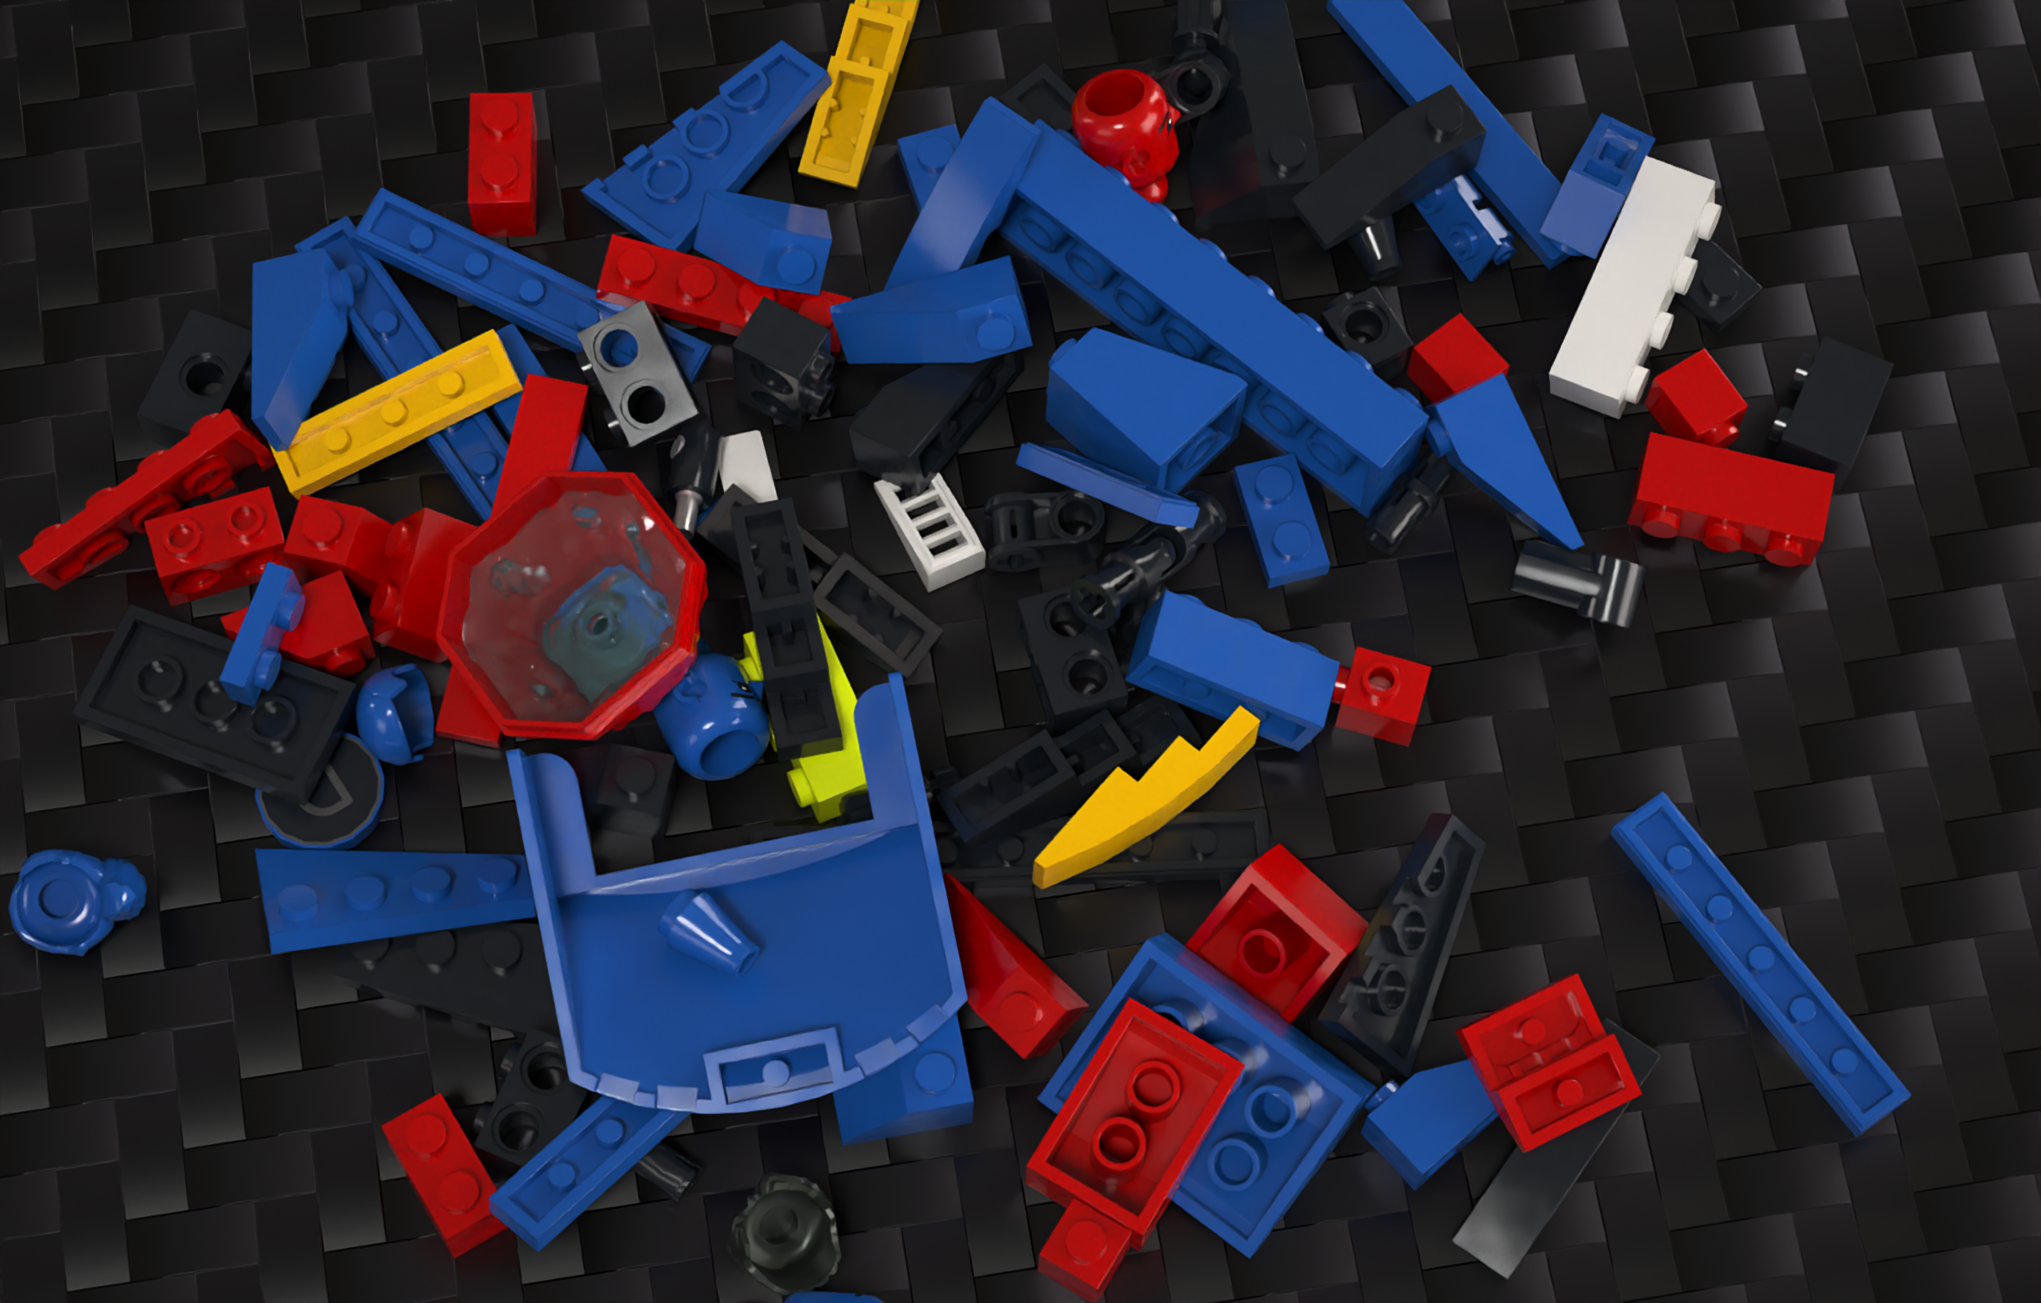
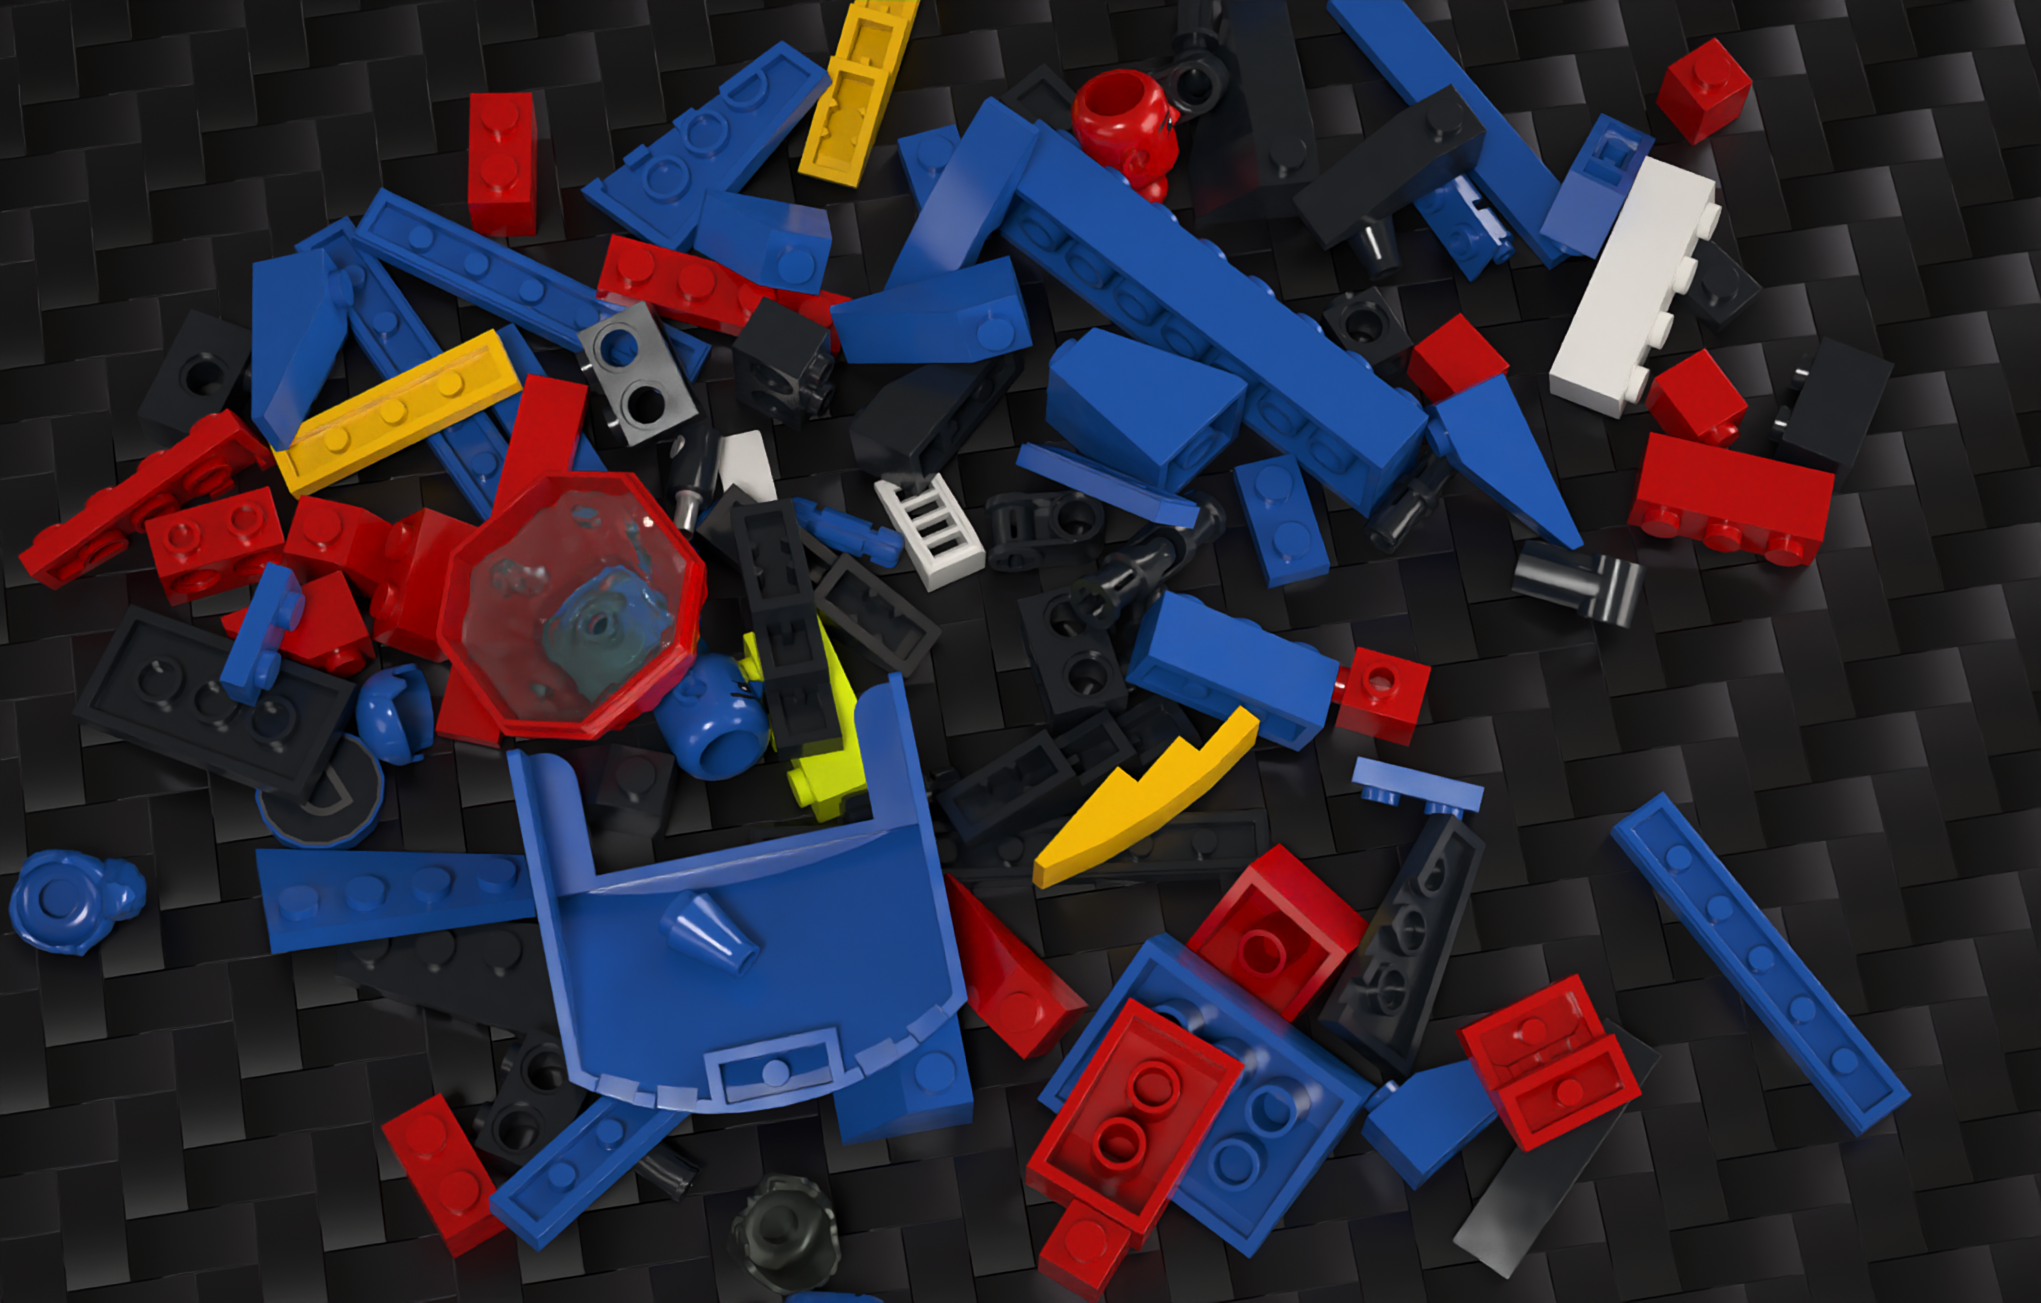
none -> blue axle [792,496,905,568]
none -> plate [1350,756,1485,821]
none -> red brick [1656,37,1753,146]

